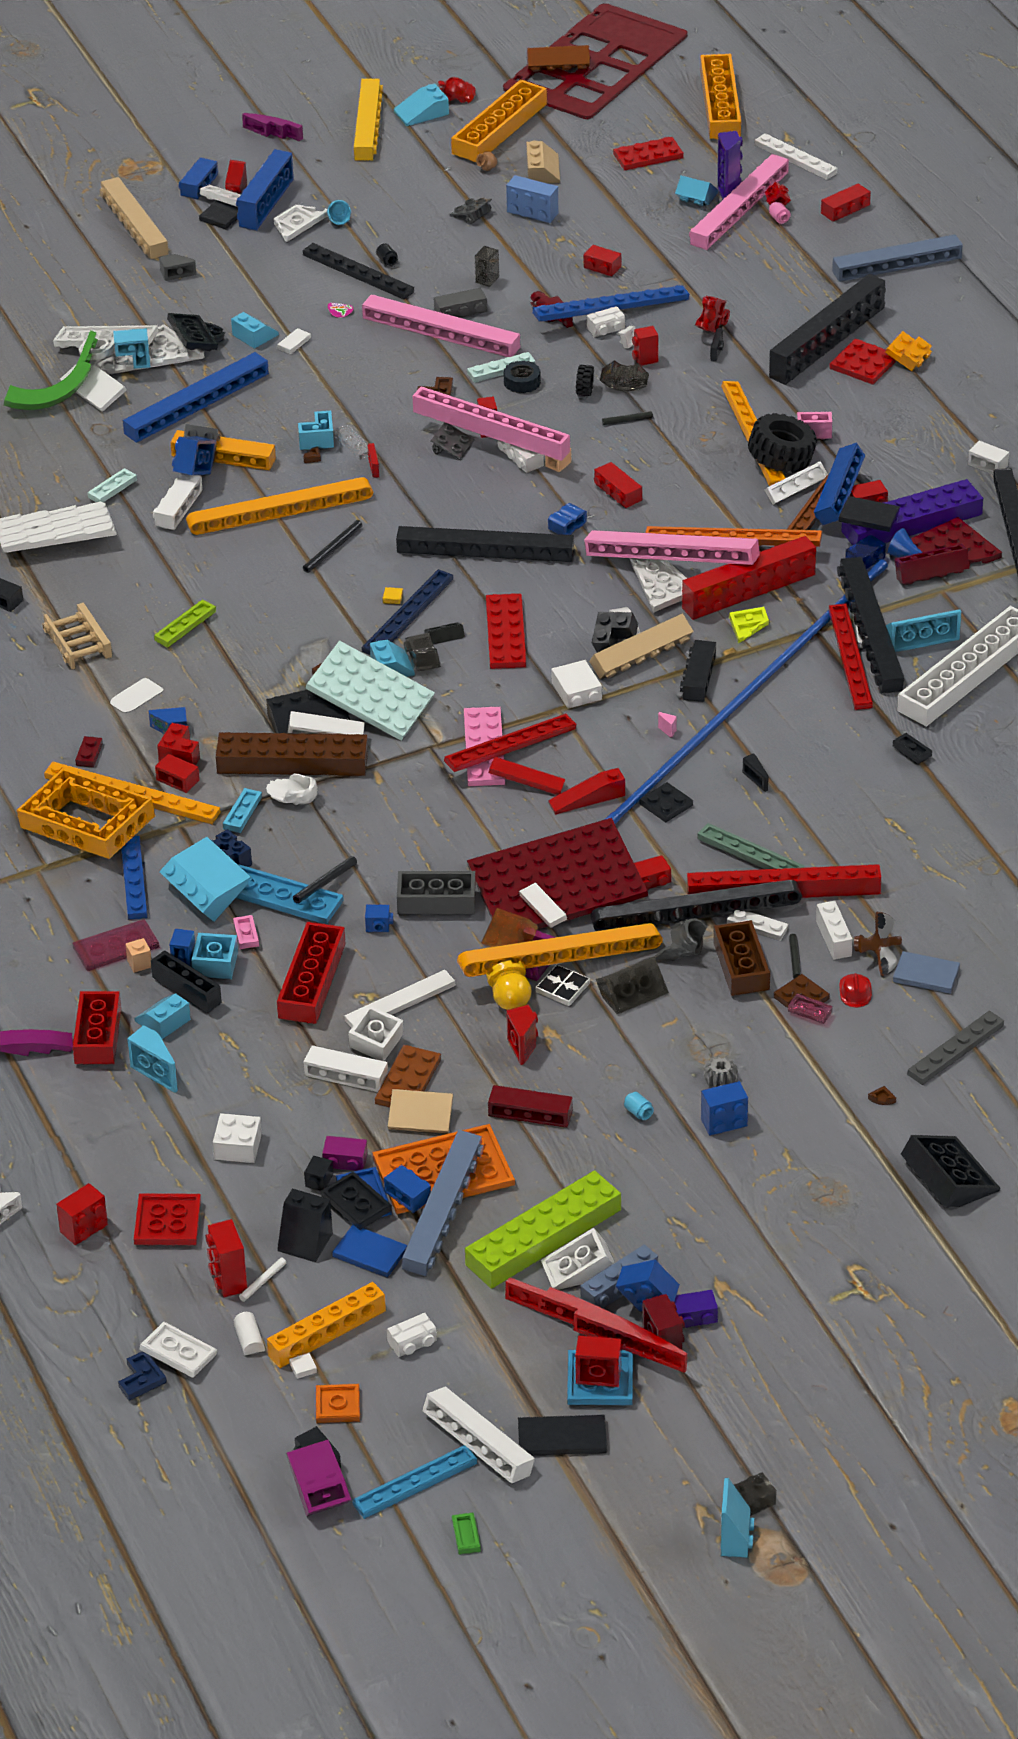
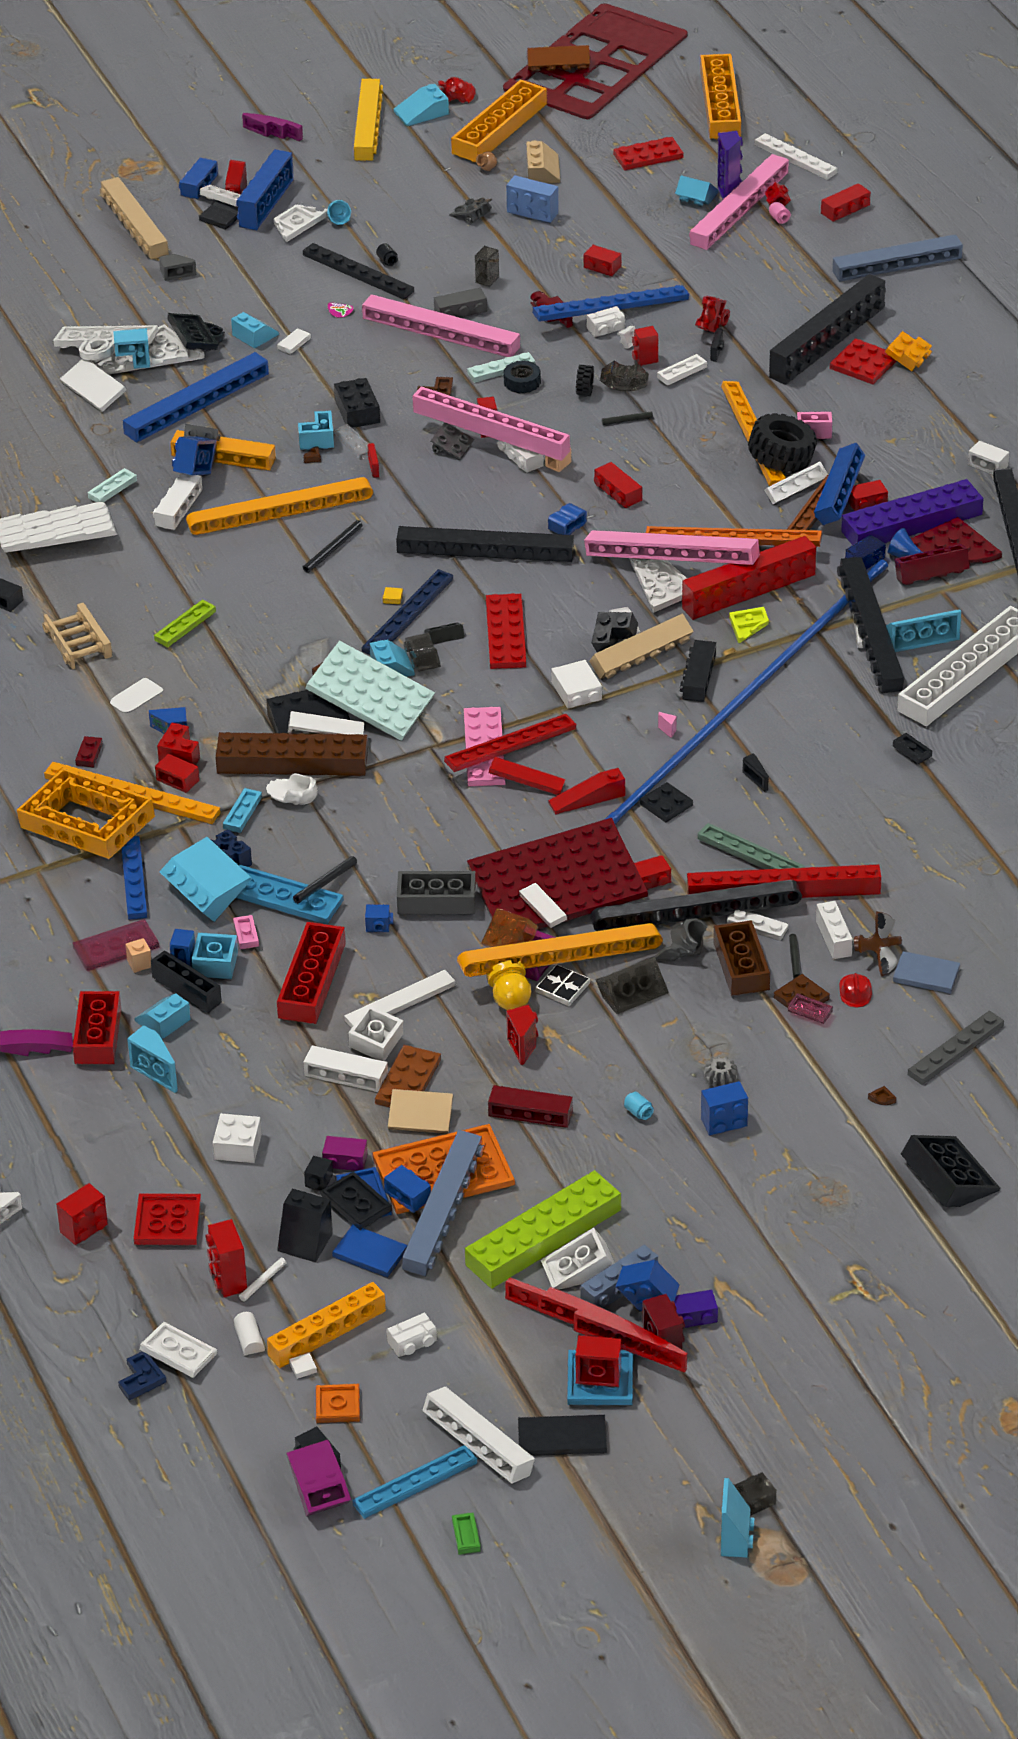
bright green arch [4,330,98,410] -> none
red tile [828,604,873,710] -> none
black tile [839,496,900,532] -> none
none -> black brick [334,378,380,429]
none -> white plate [657,354,707,386]

